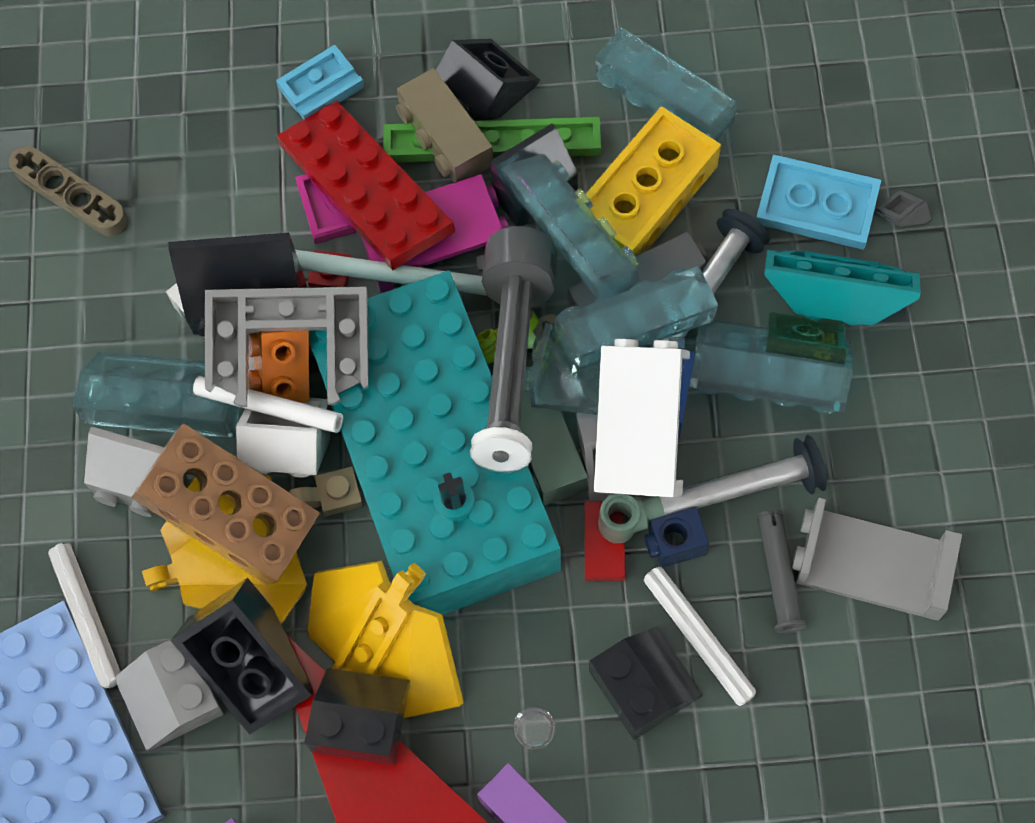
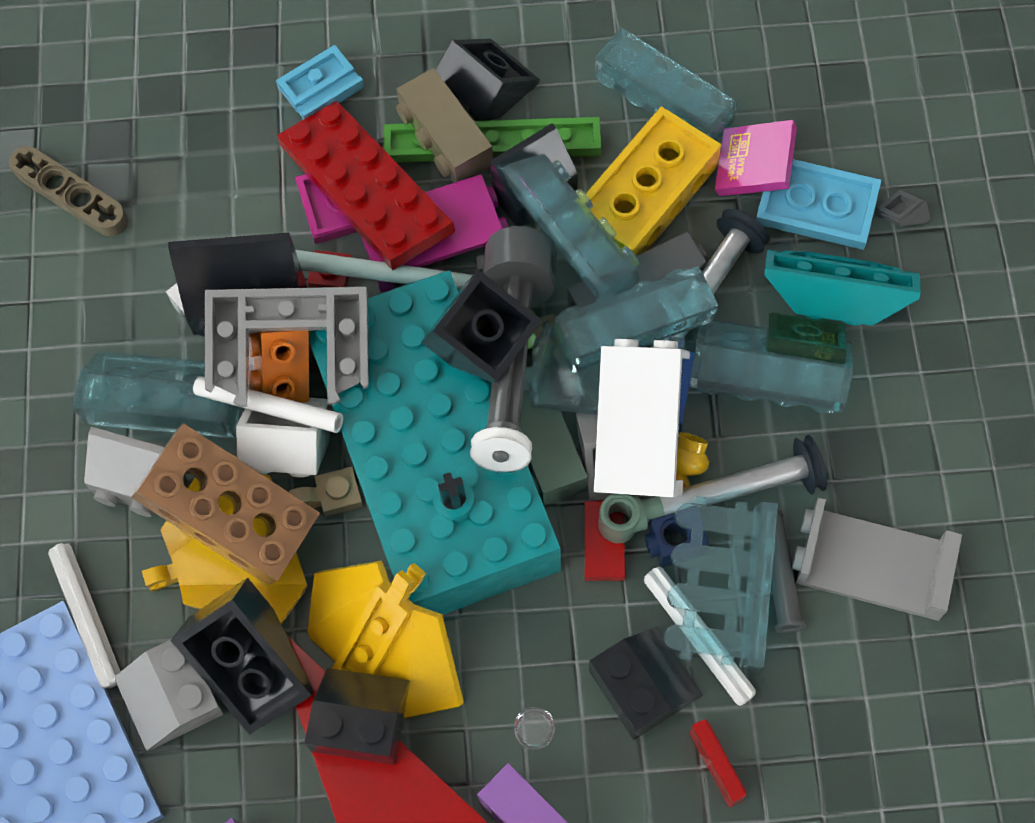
none -> black slope [421,270,542,383]
none -> clear light blue fence [663,496,778,670]
none -> yellow animal [676,432,710,488]
none -> red tile [689,719,747,808]
none -> tile [715,120,797,196]

